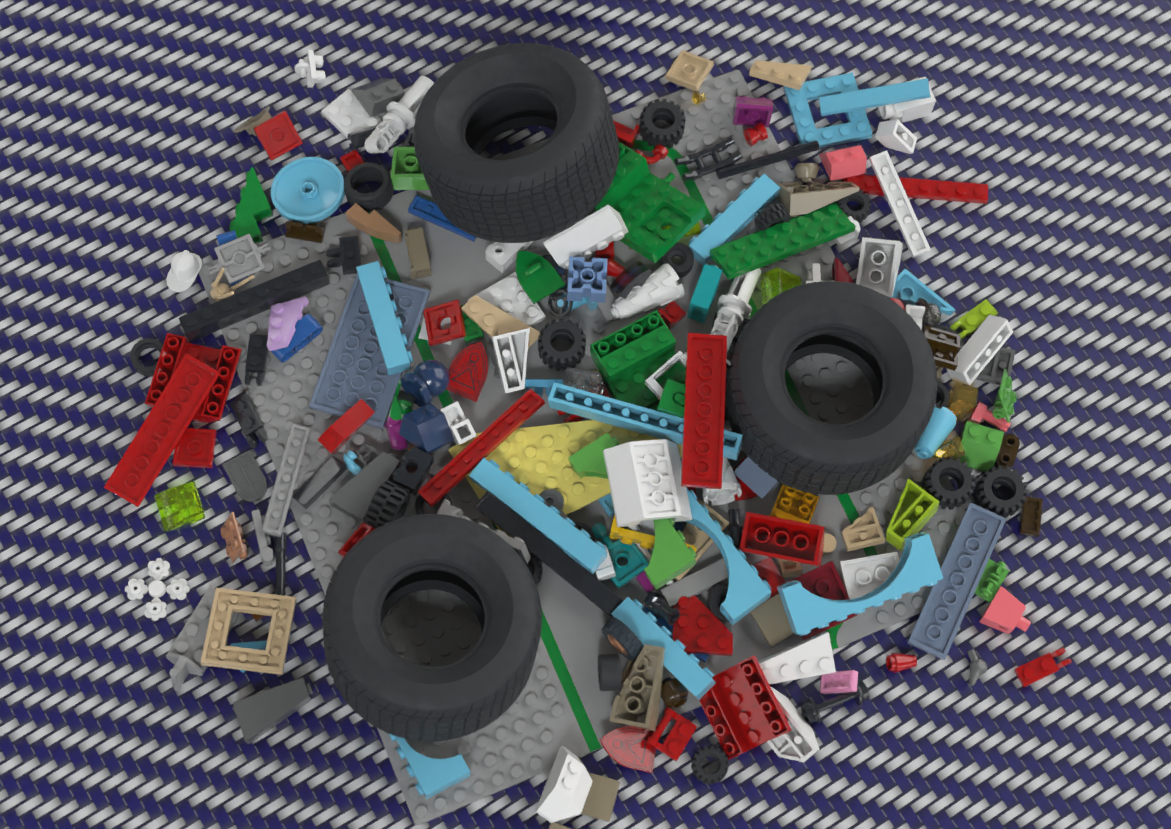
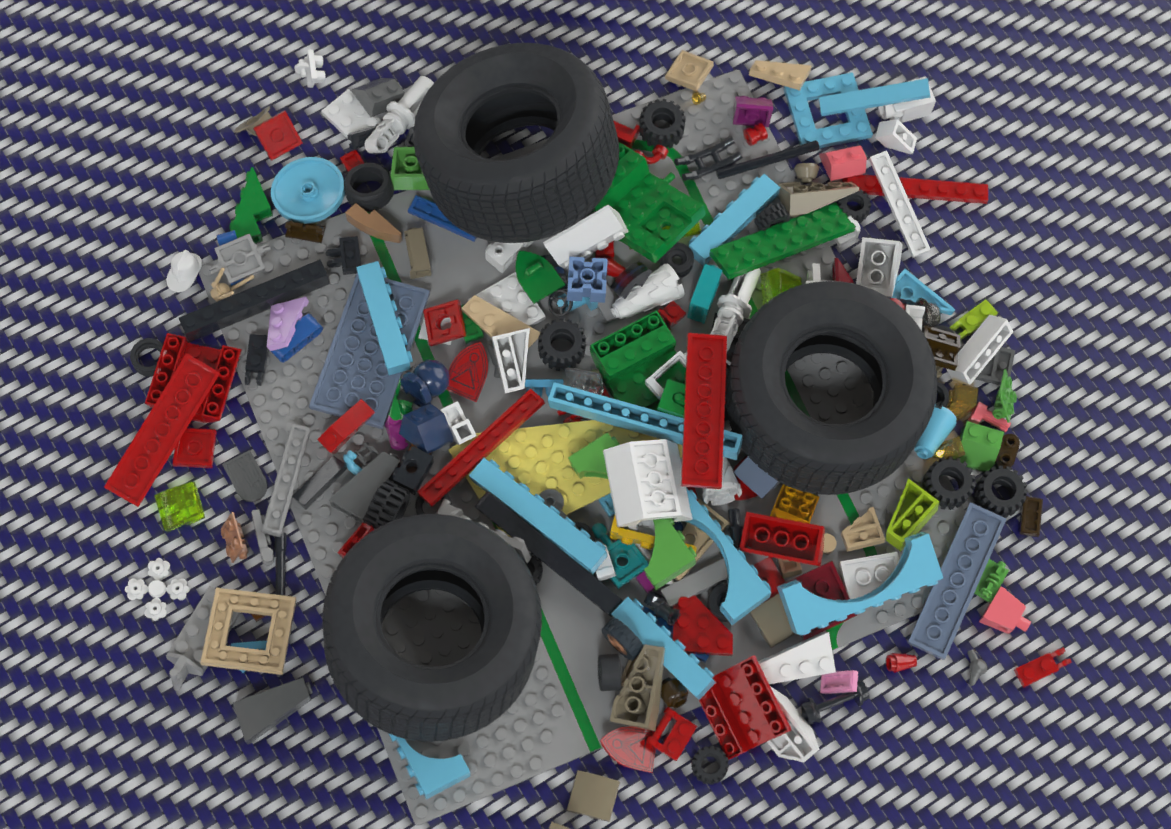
black hinge [230,394,267,449] -> none
white wedge [535,746,593,823] -> none

